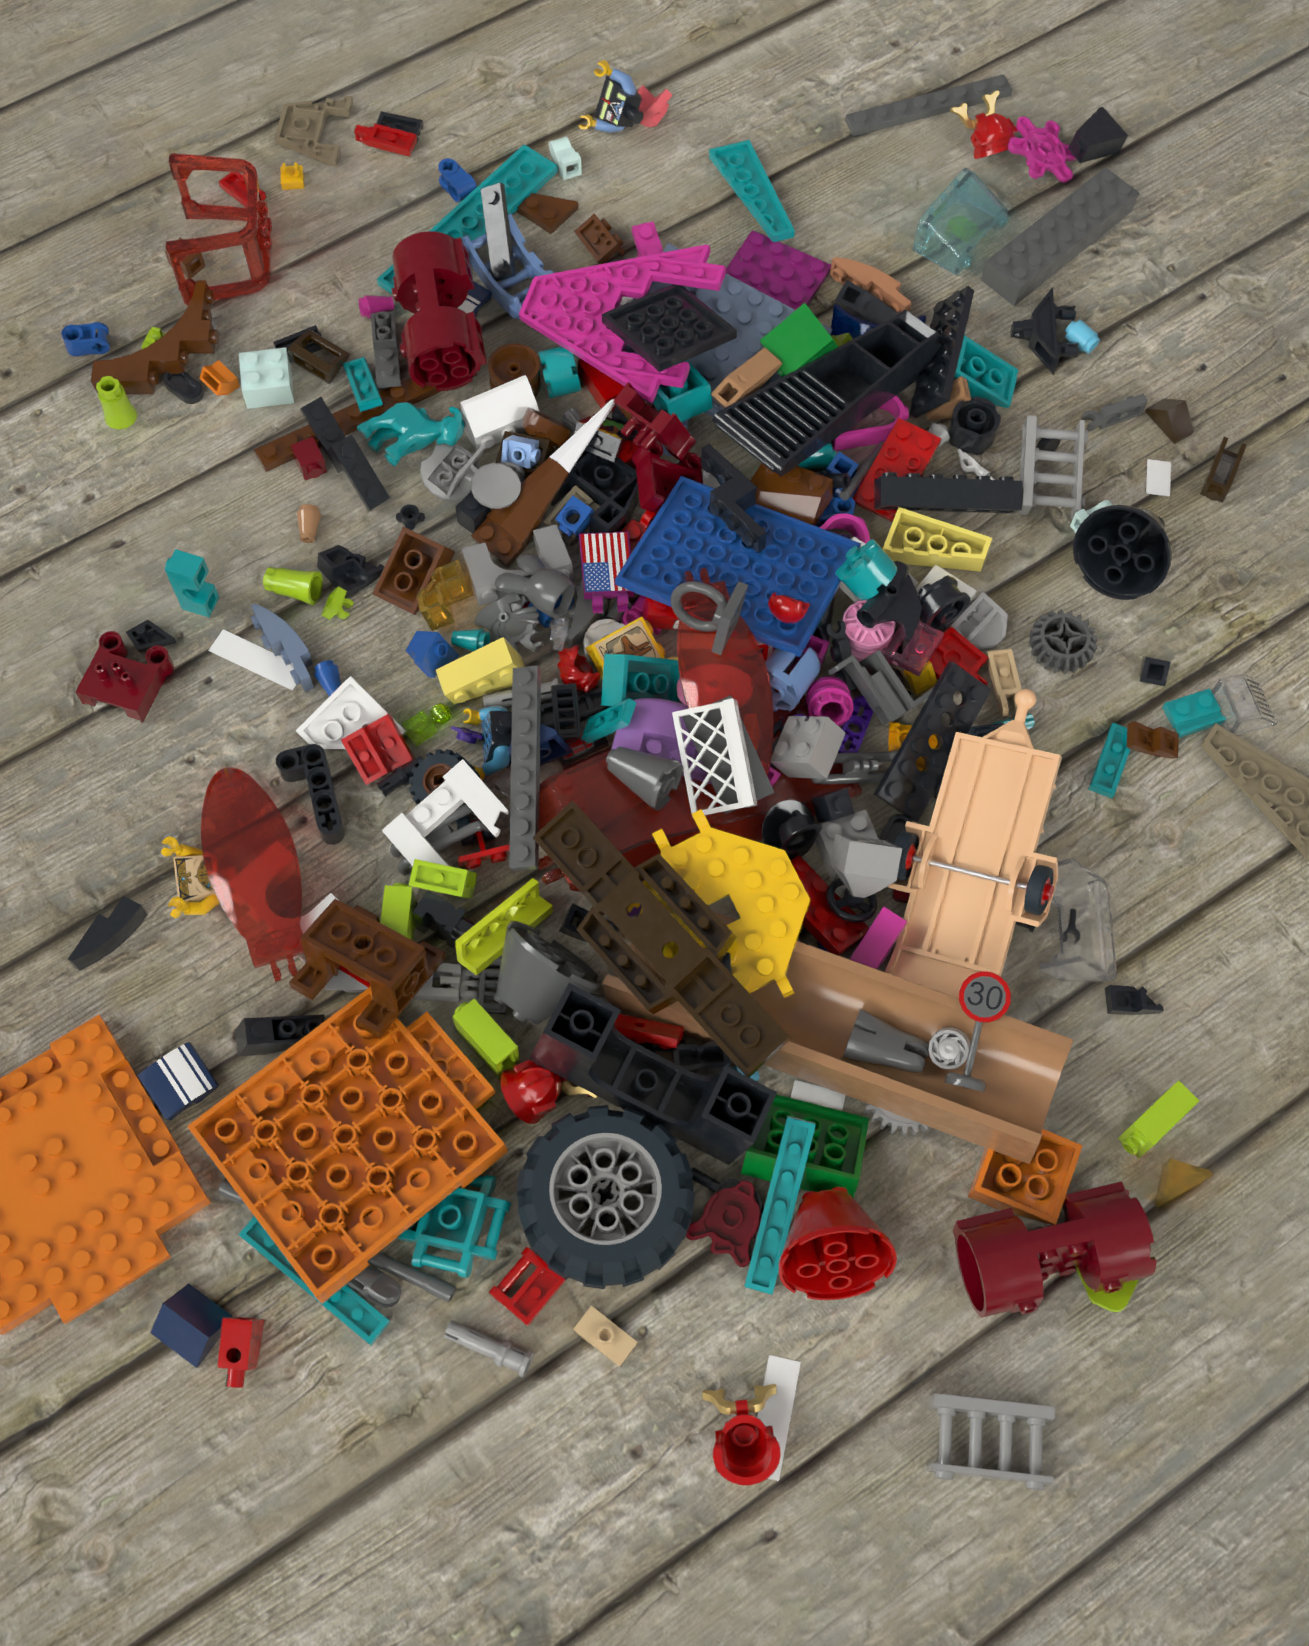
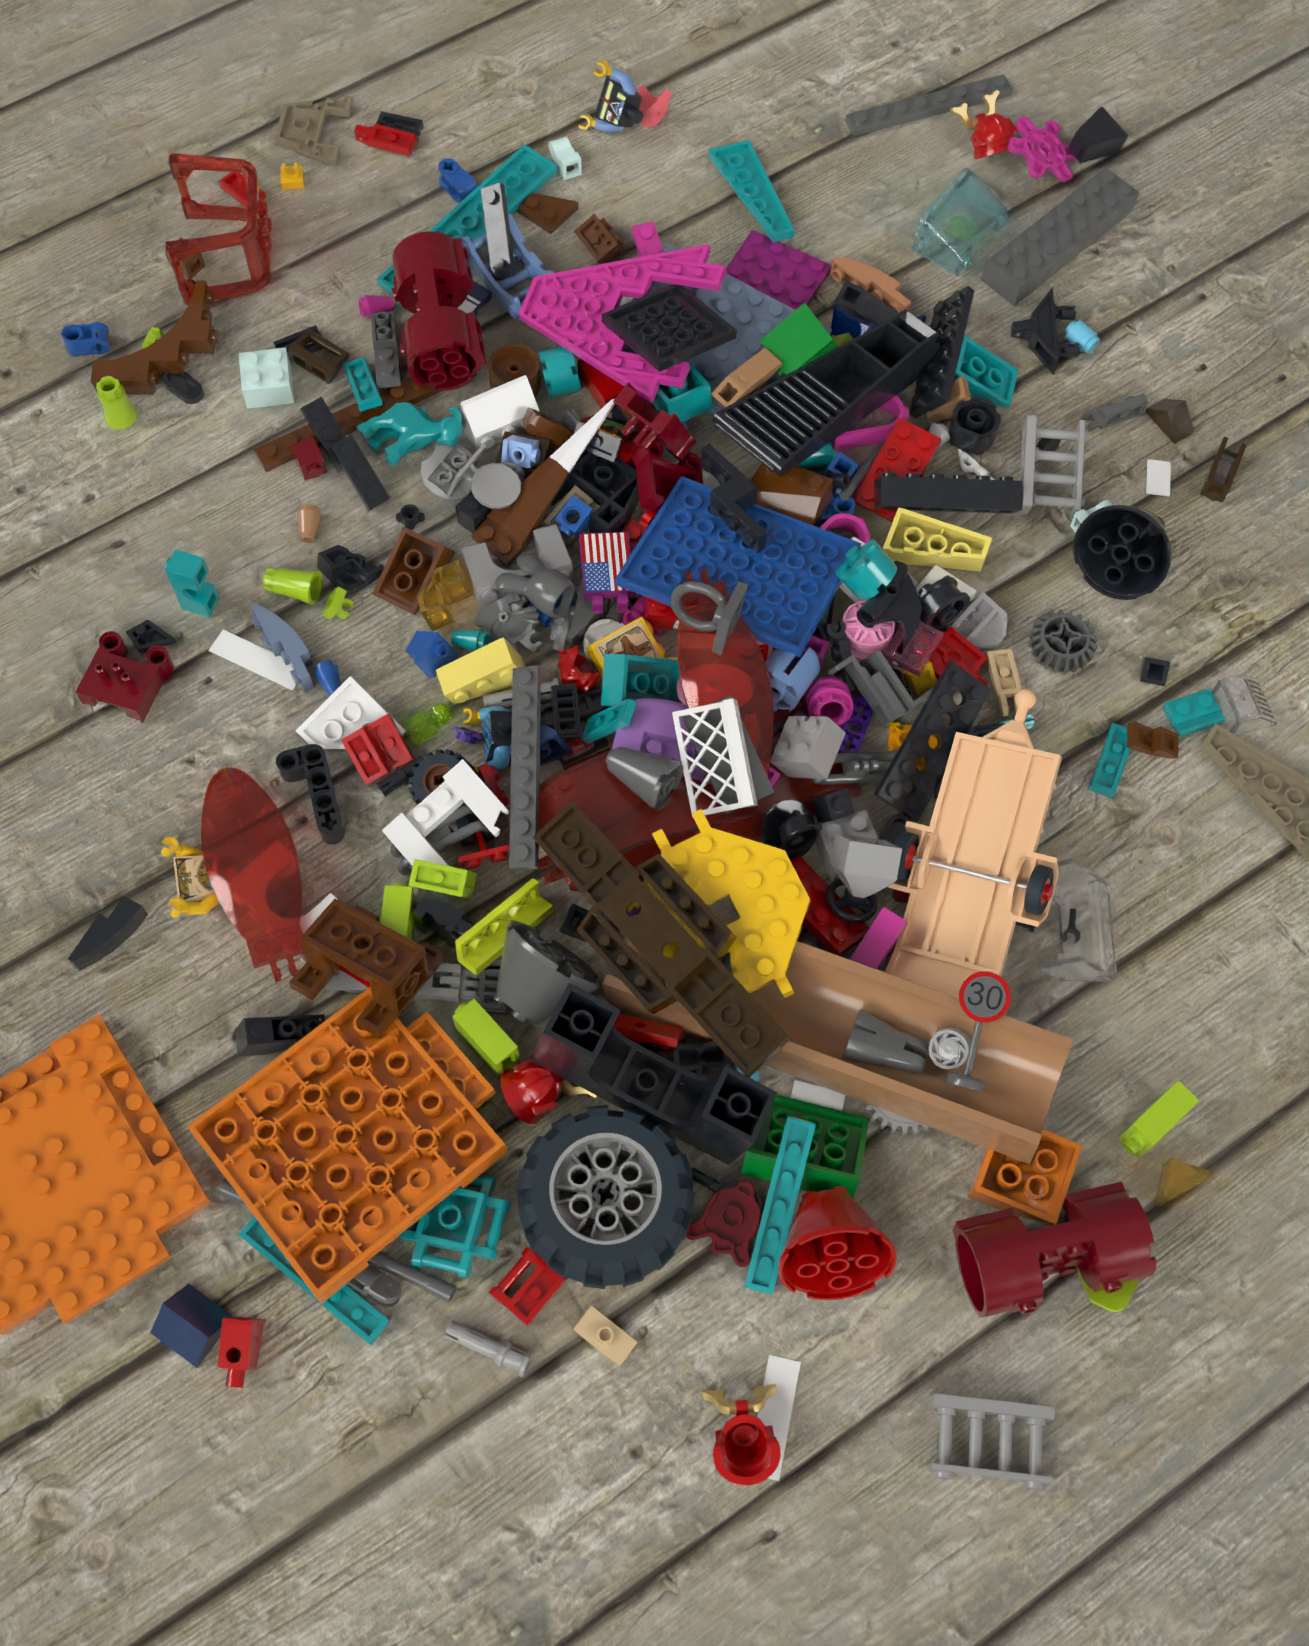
dark blue slope [138,1042,219,1120] -> none
orange piece [199,360,240,396] -> none
red hair [768,592,810,623] -> none
black slope [1105,985,1164,1015] -> none
none -> red plate [477,763,509,813]

